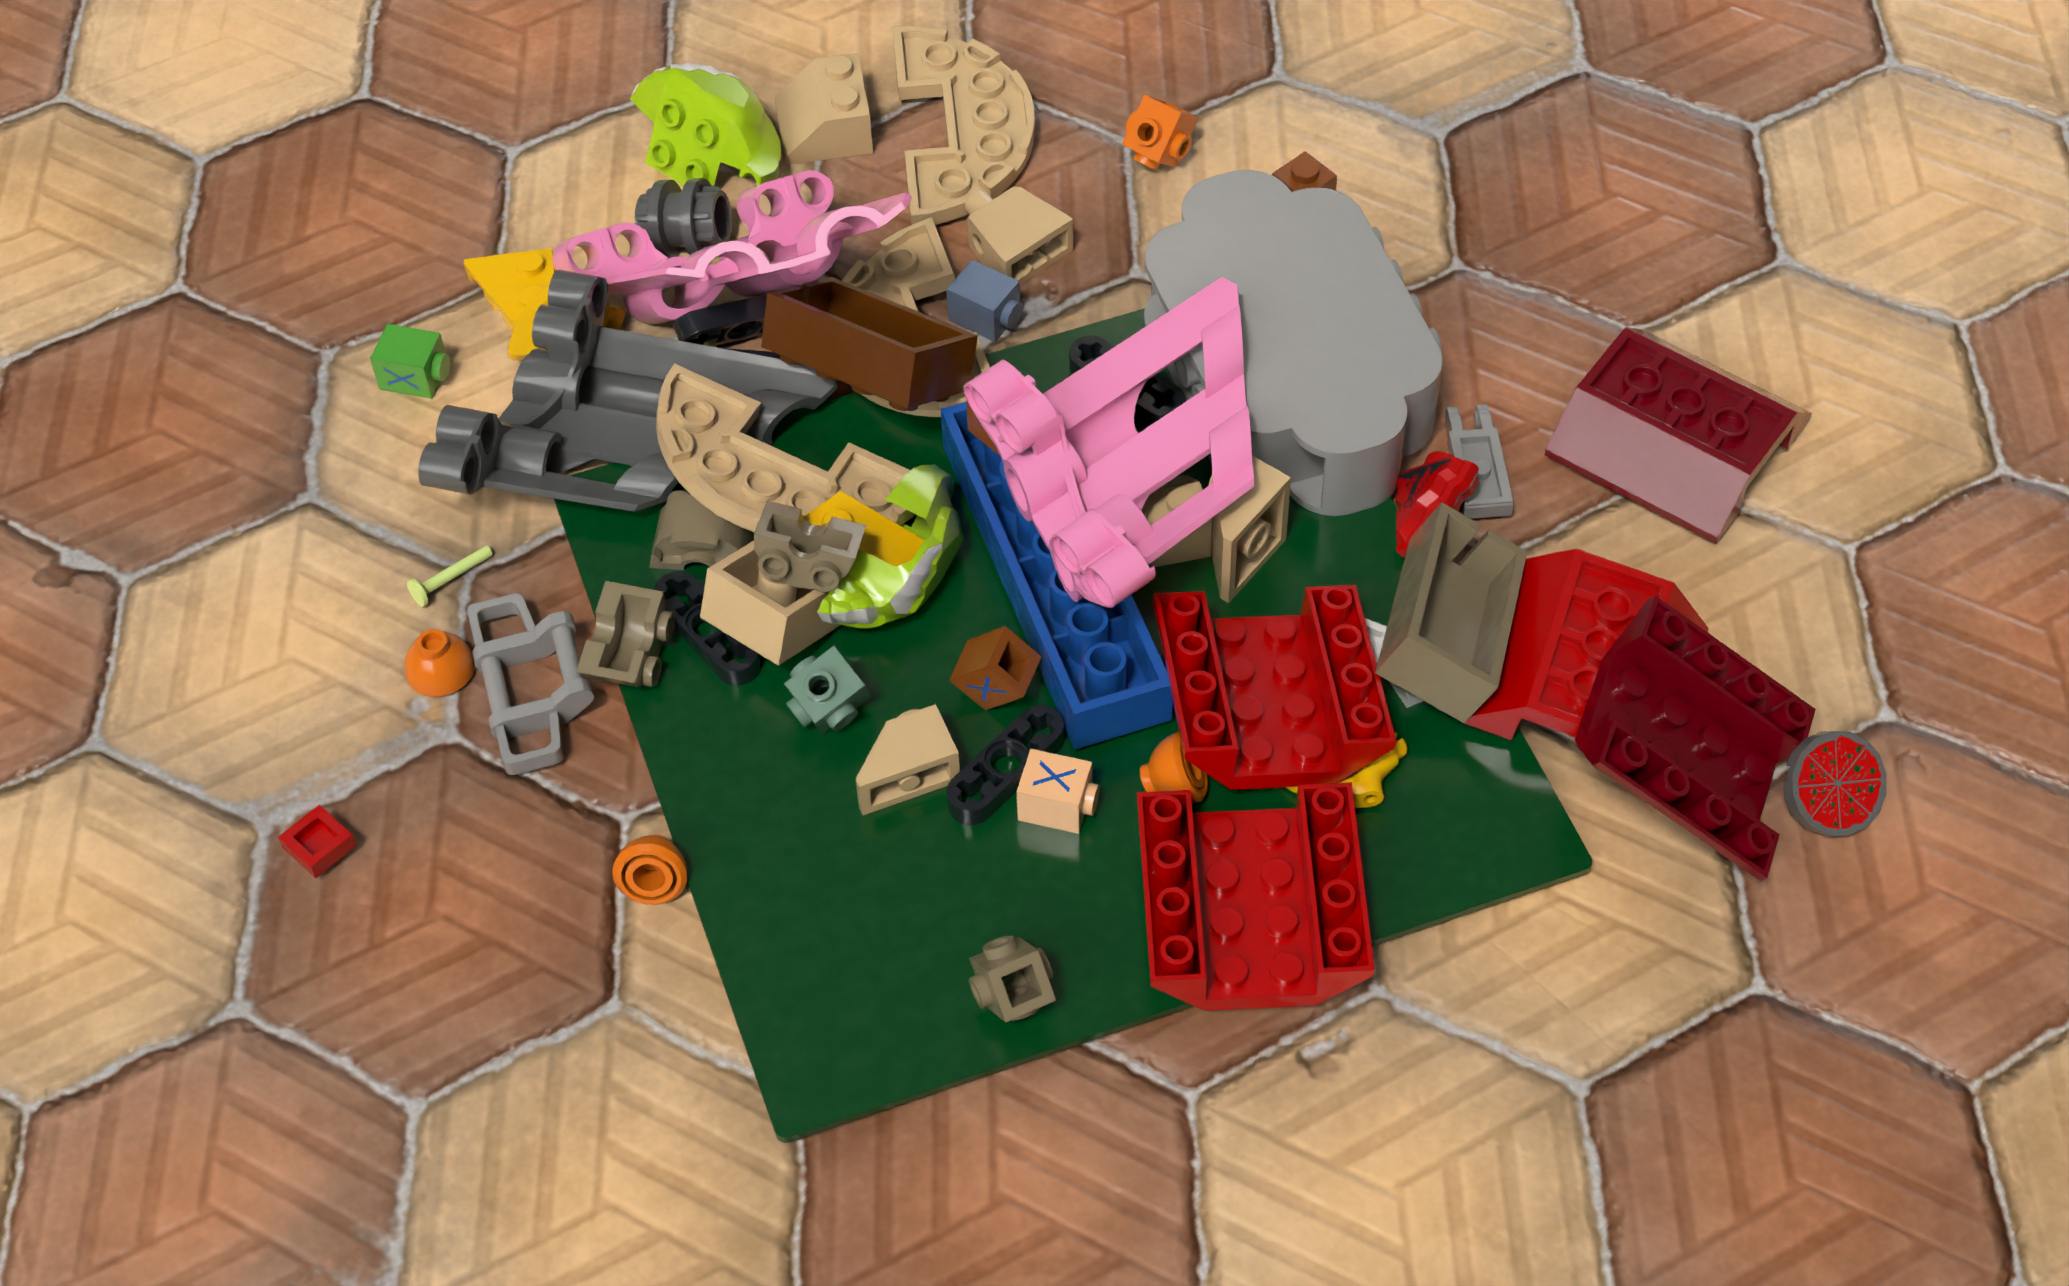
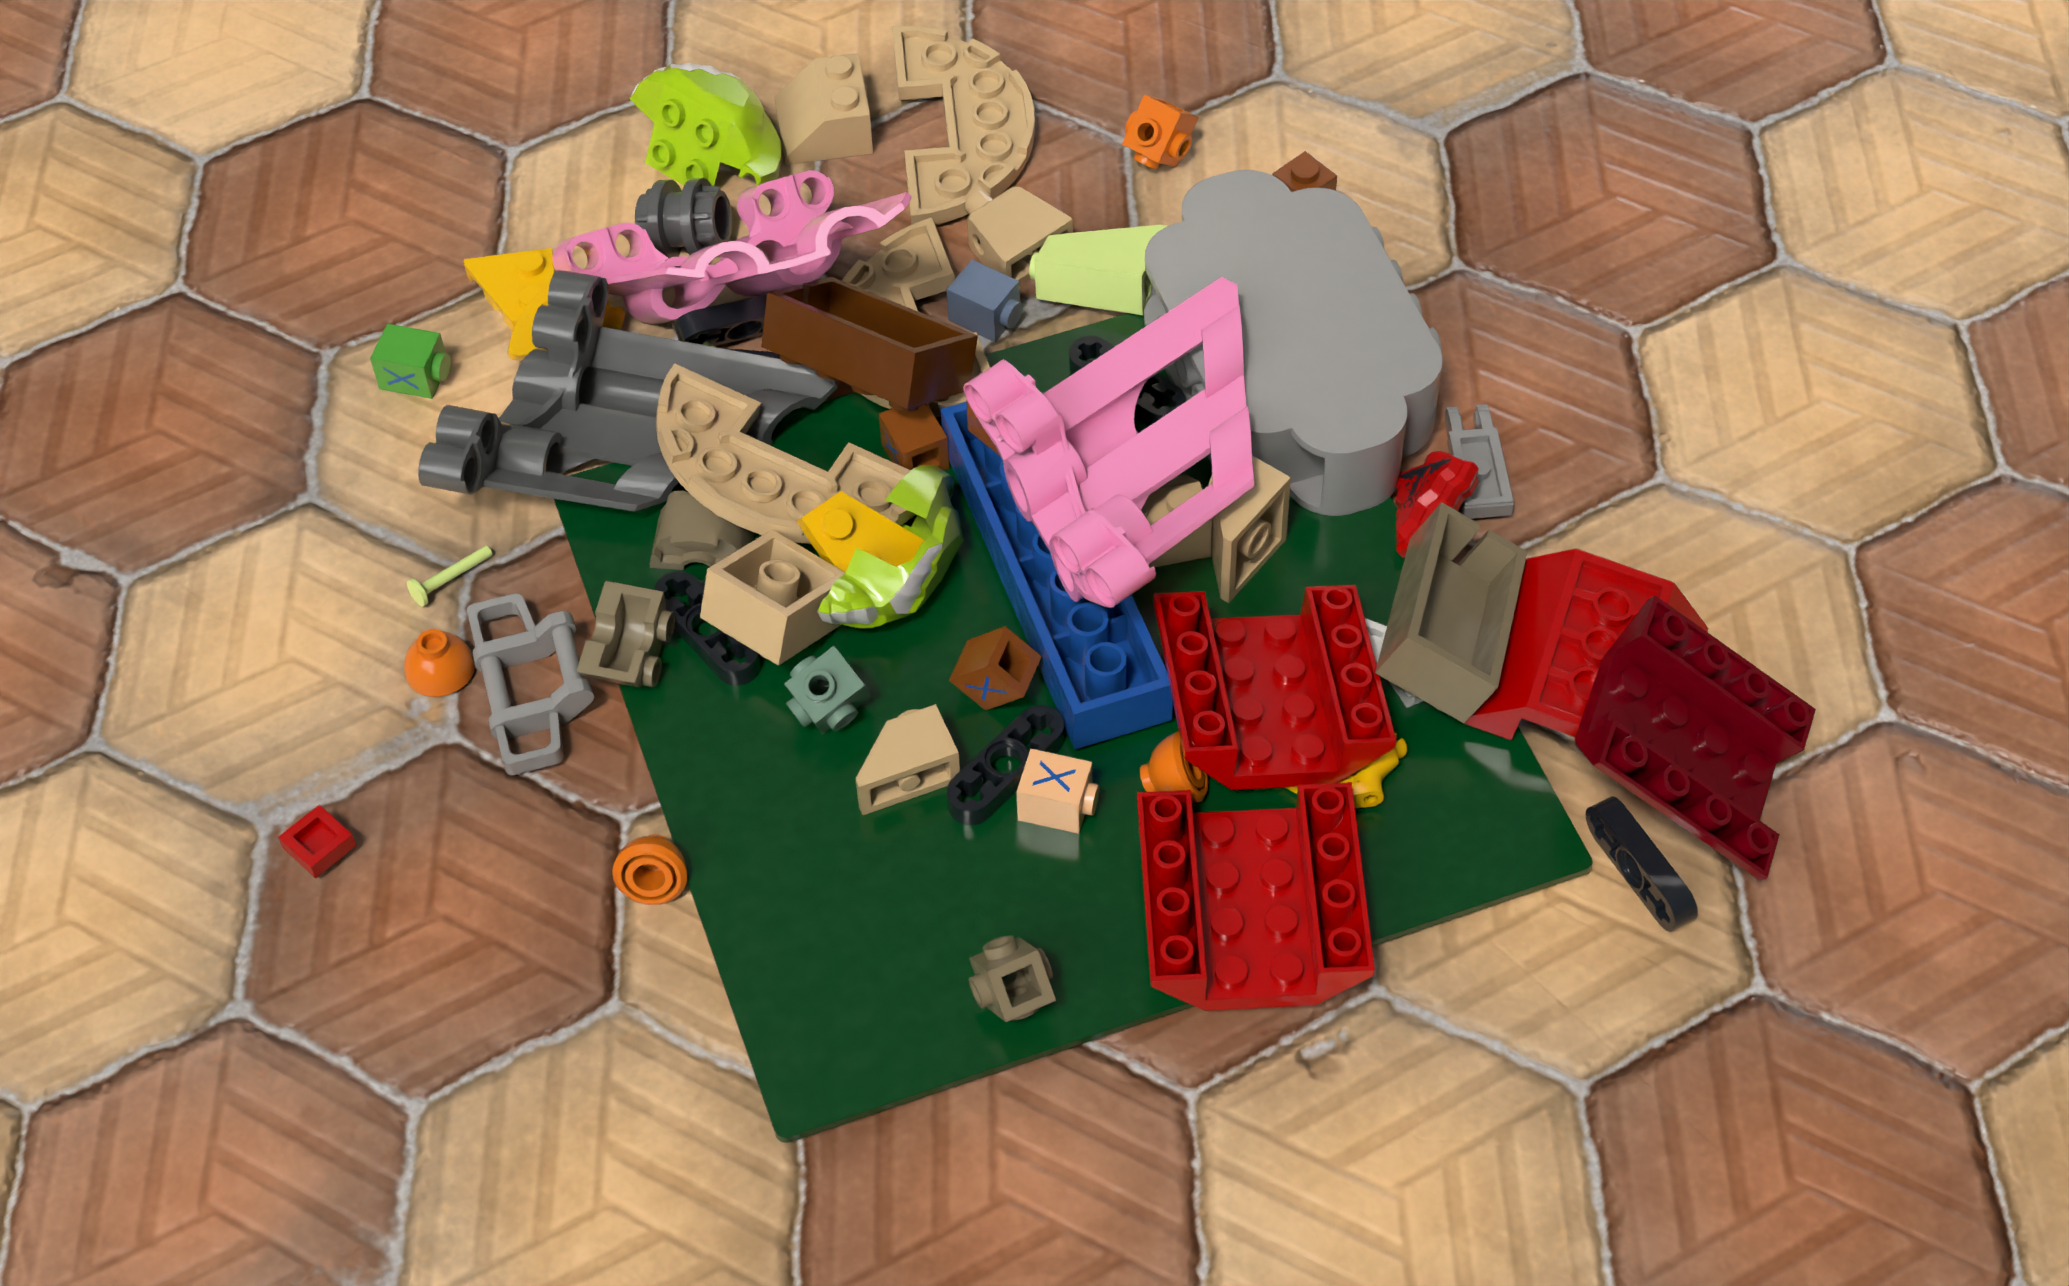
dark tan cylinder [754,500,866,592] -> none
dark red slope [1544,327,1812,544] -> none
tile [1783,731,1887,836] -> none
none -> dark orange brick [879,403,950,471]
none -> yellowish green slope [1029,225,1167,315]
none -> black beam [1585,796,1698,932]

